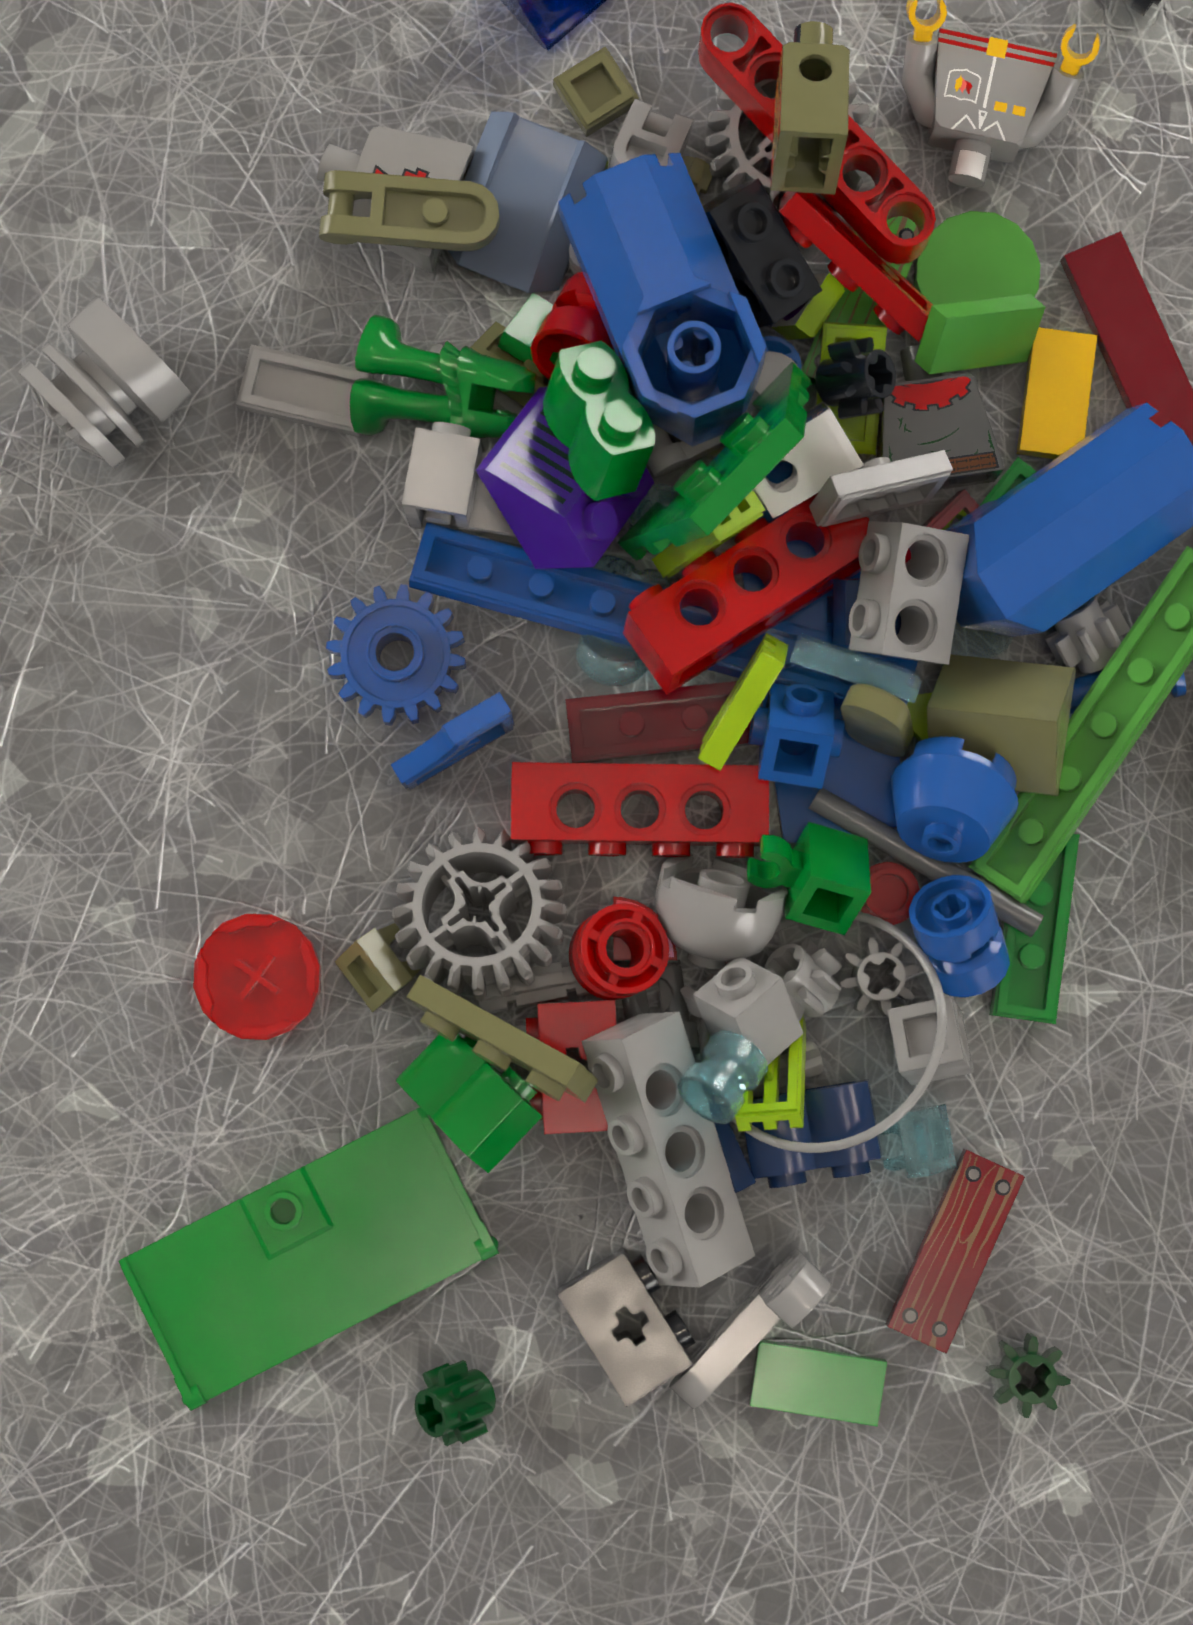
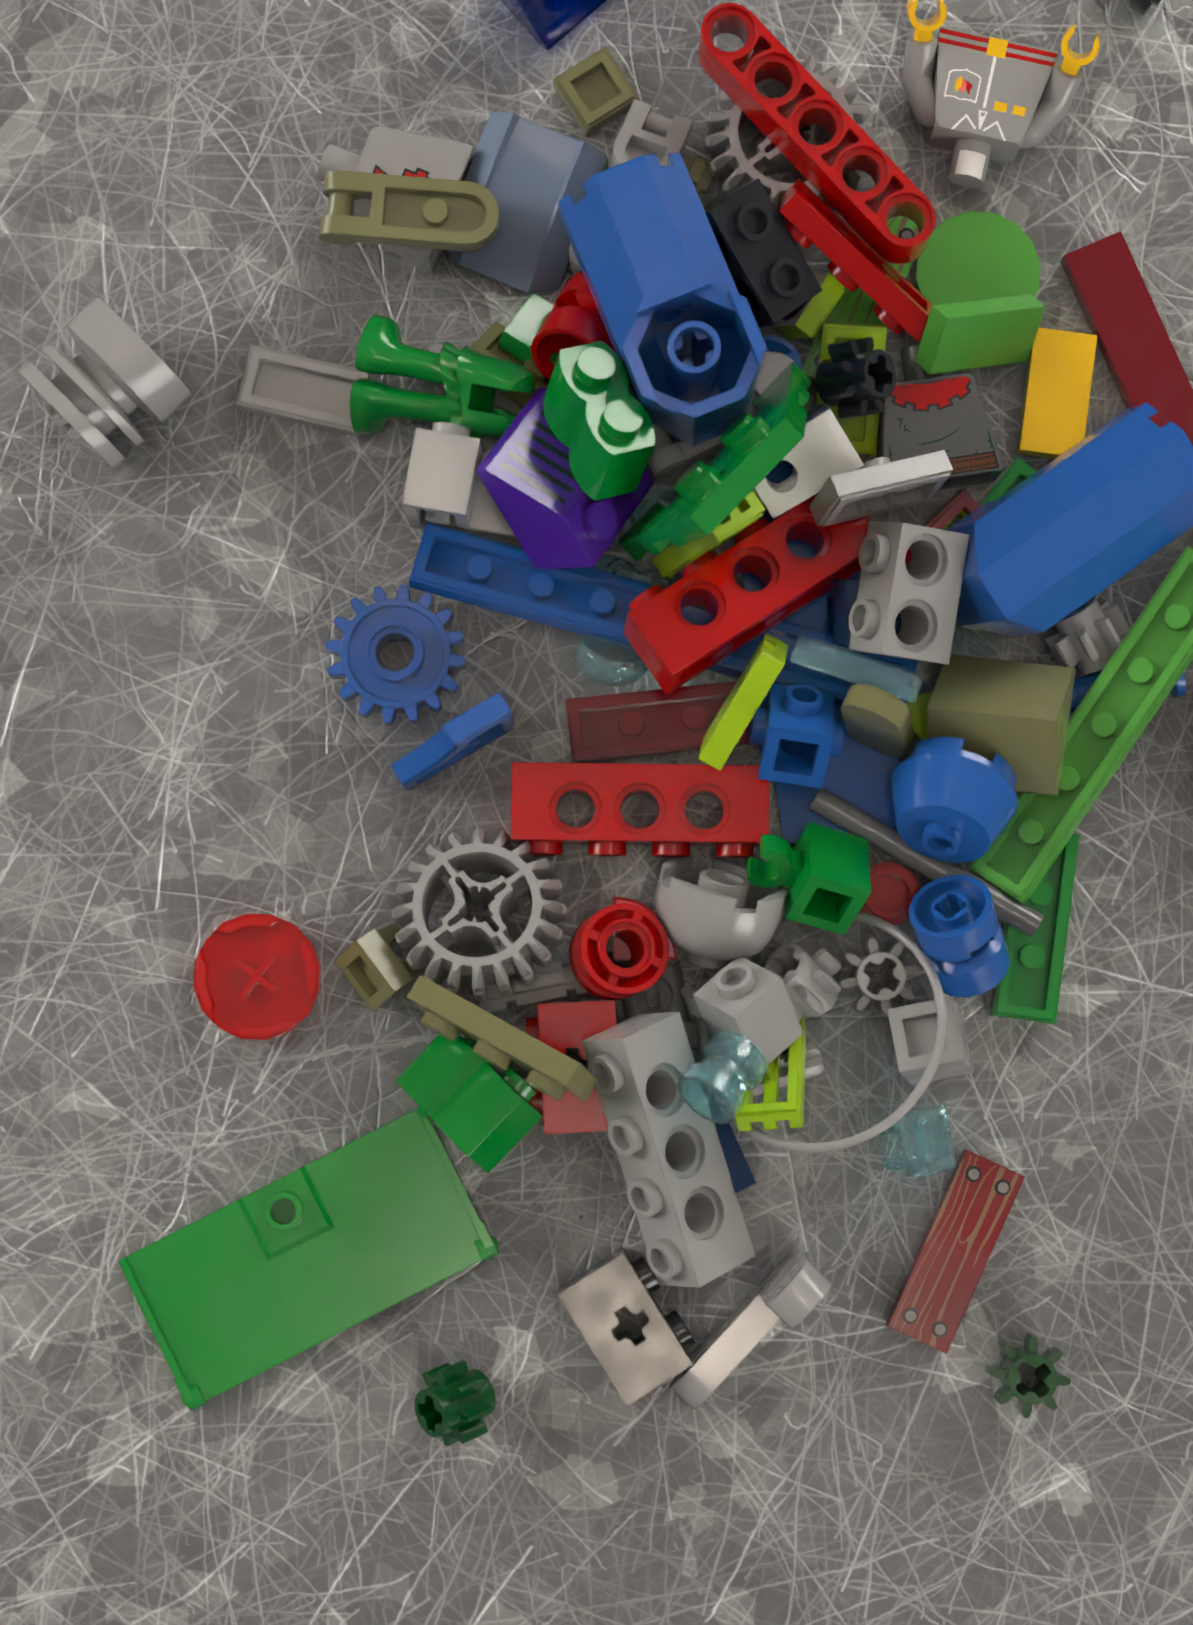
dark blue brick [745,1079,882,1188] -> none
tile [749,1340,887,1427] -> none
olive torso [770,21,850,194] -> none

